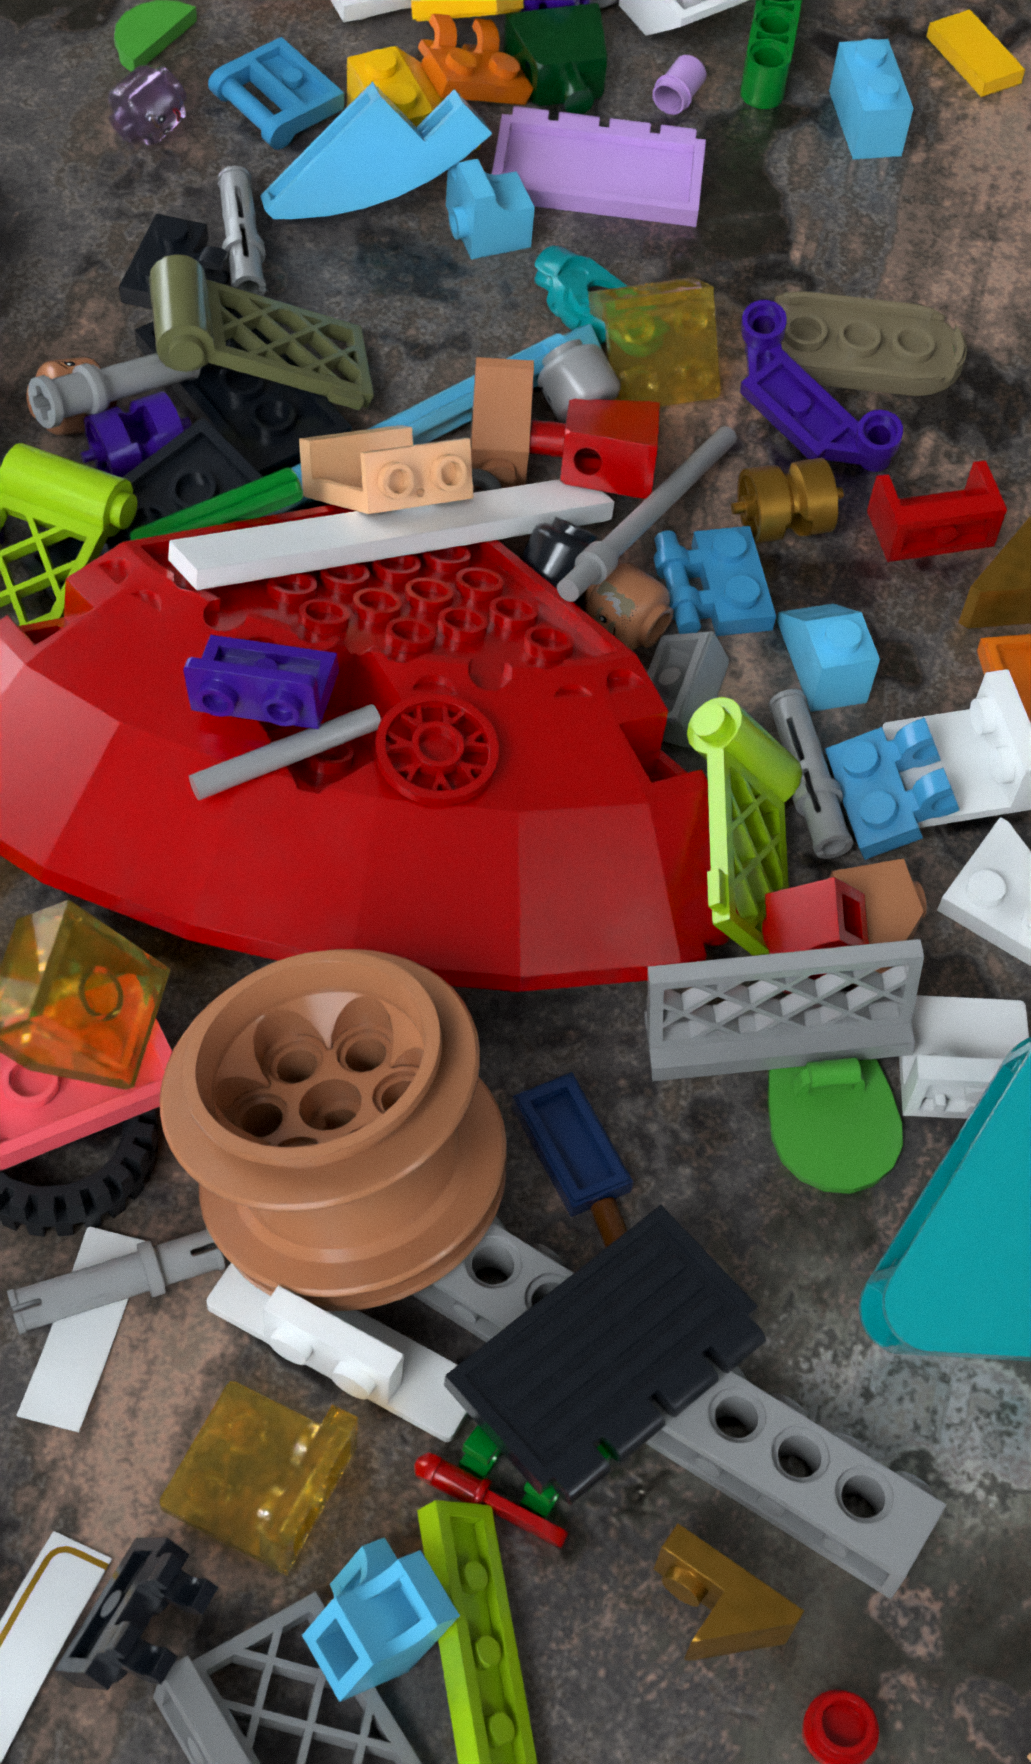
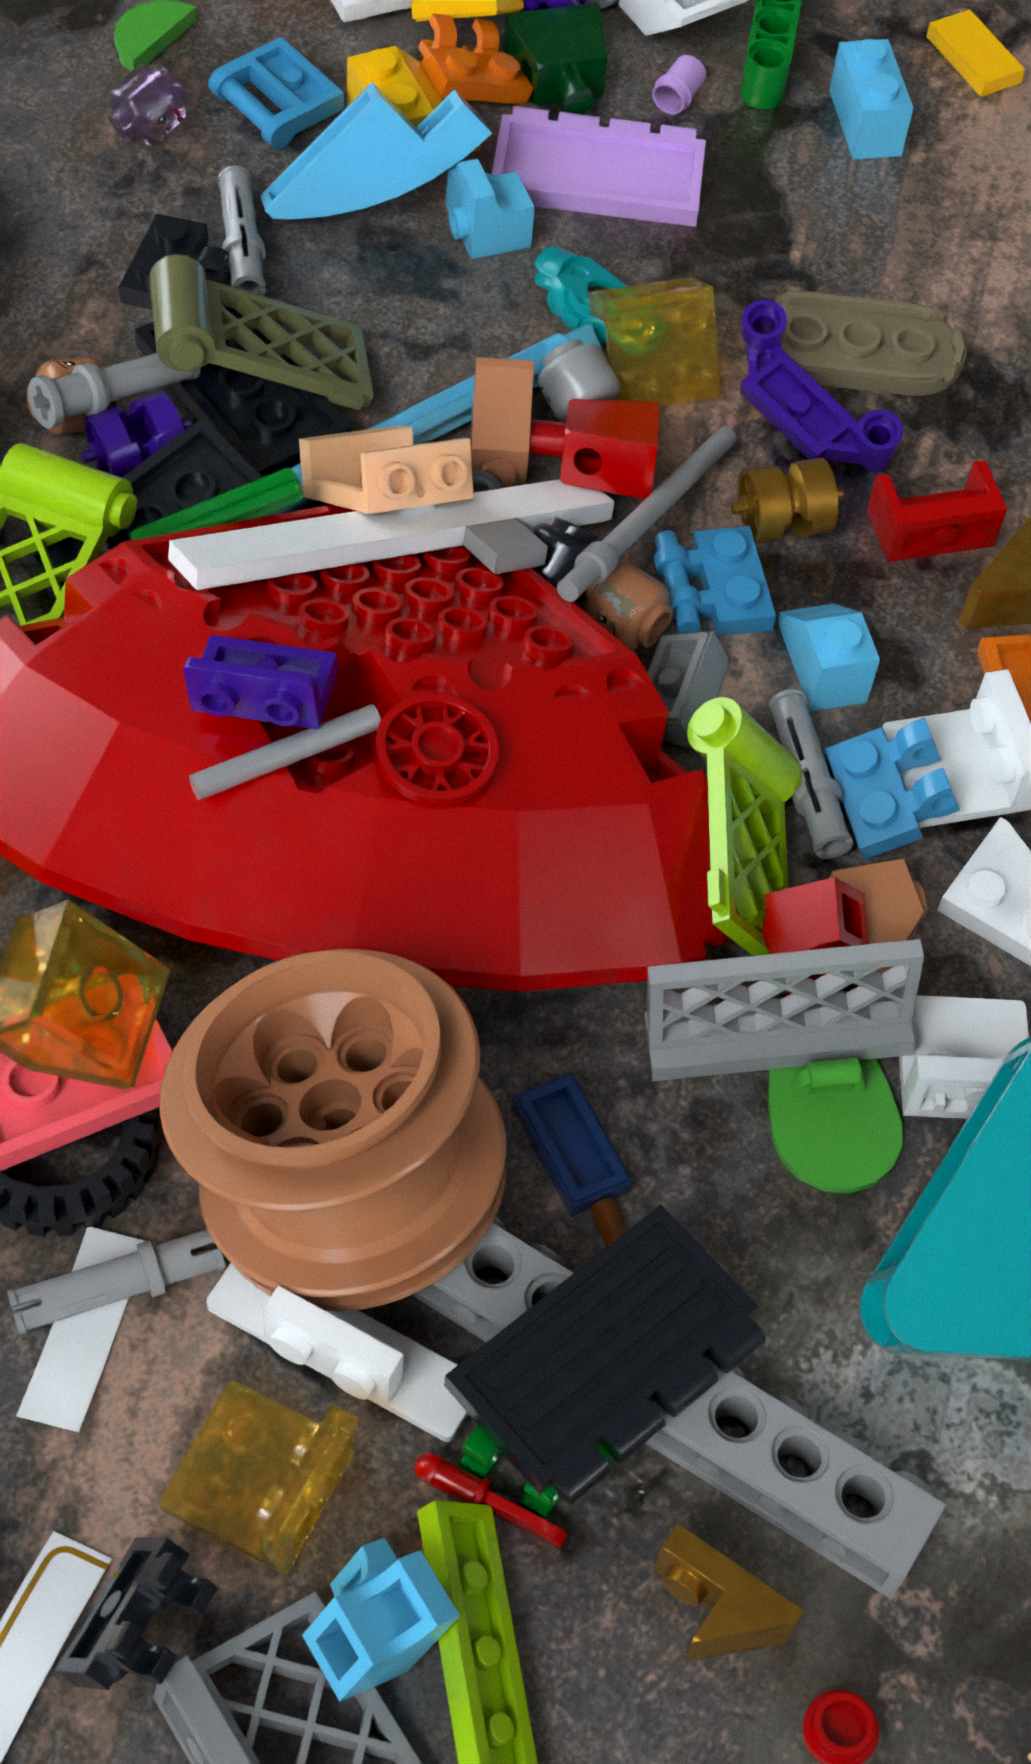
none -> light grey tile [463,518,548,574]

